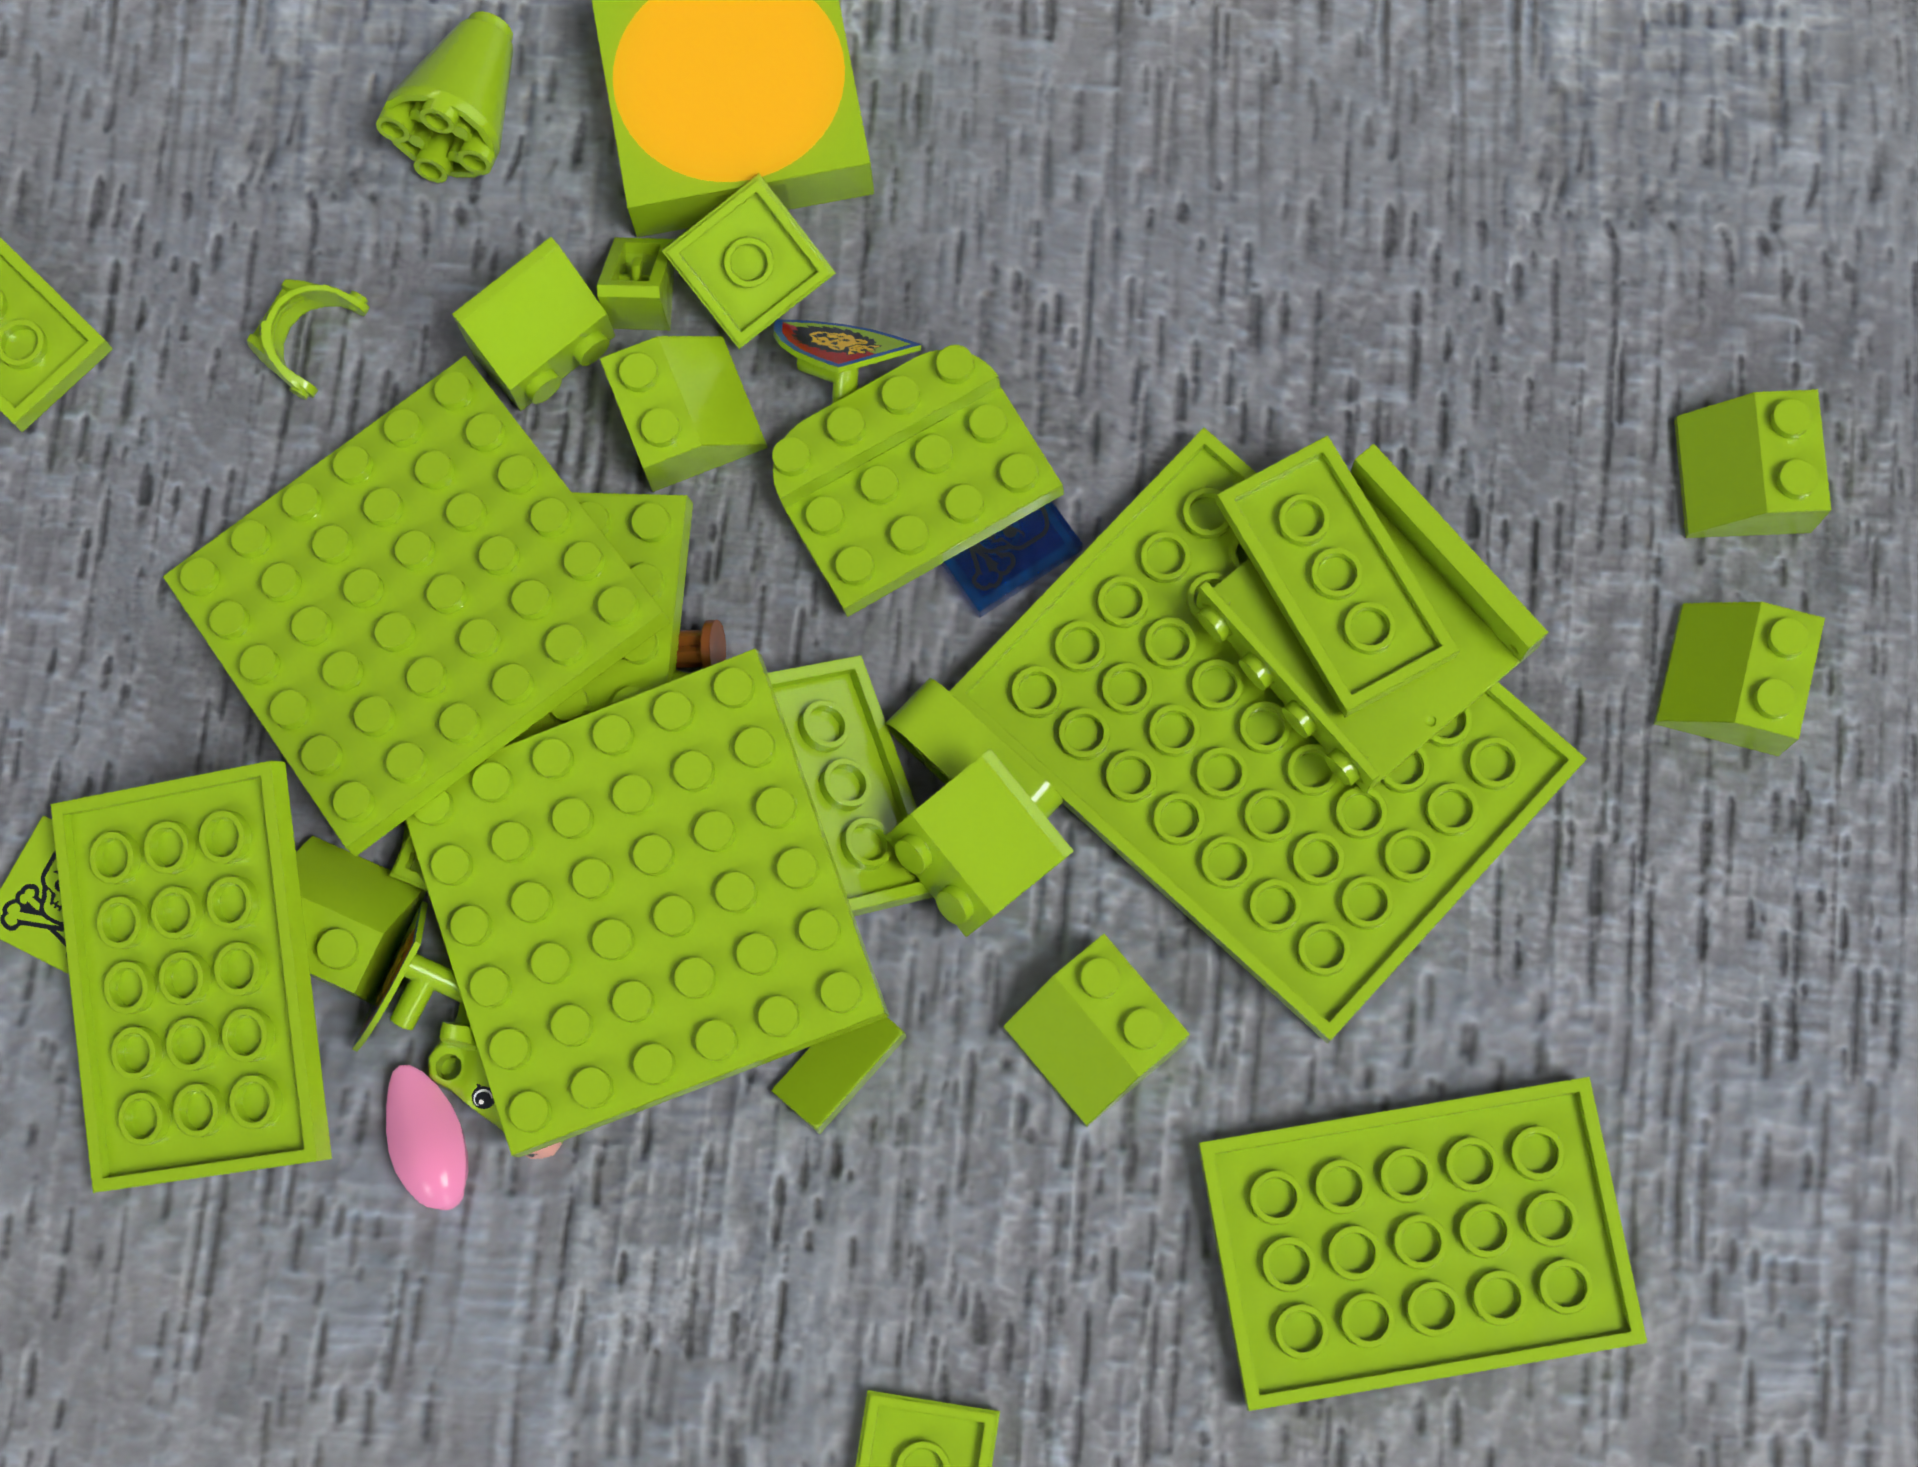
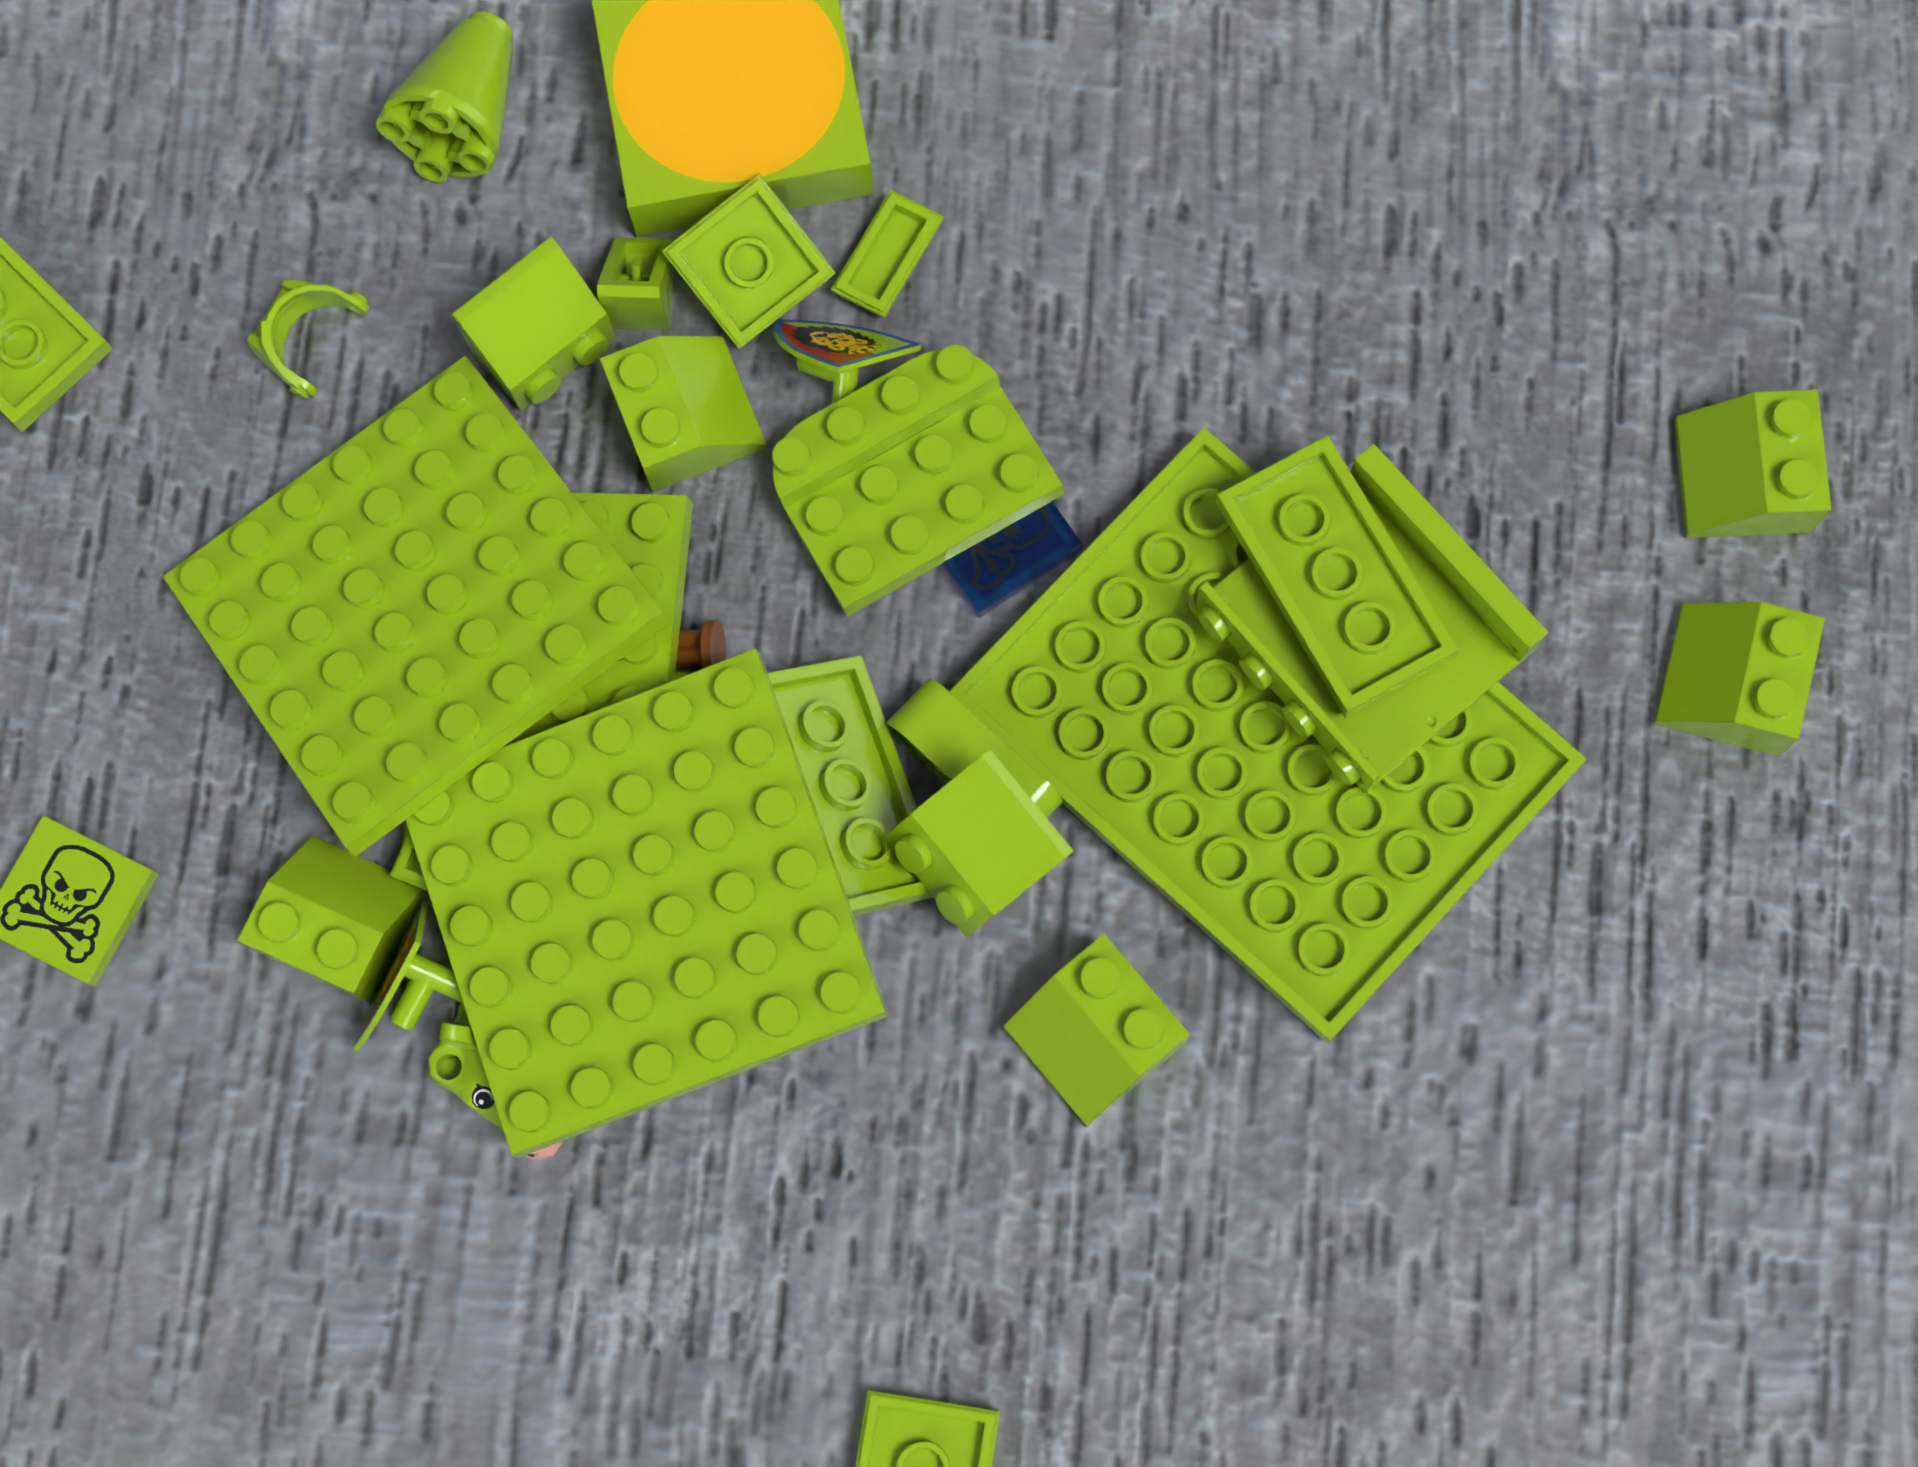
lime plate [50,761,332,1193] -> none
bright pink arm [386,1065,469,1210] -> none
lime slope [771,1017,907,1135] -> none
lime plate [1198,1076,1648,1411] -> none
none -> lime tile [831,190,944,319]

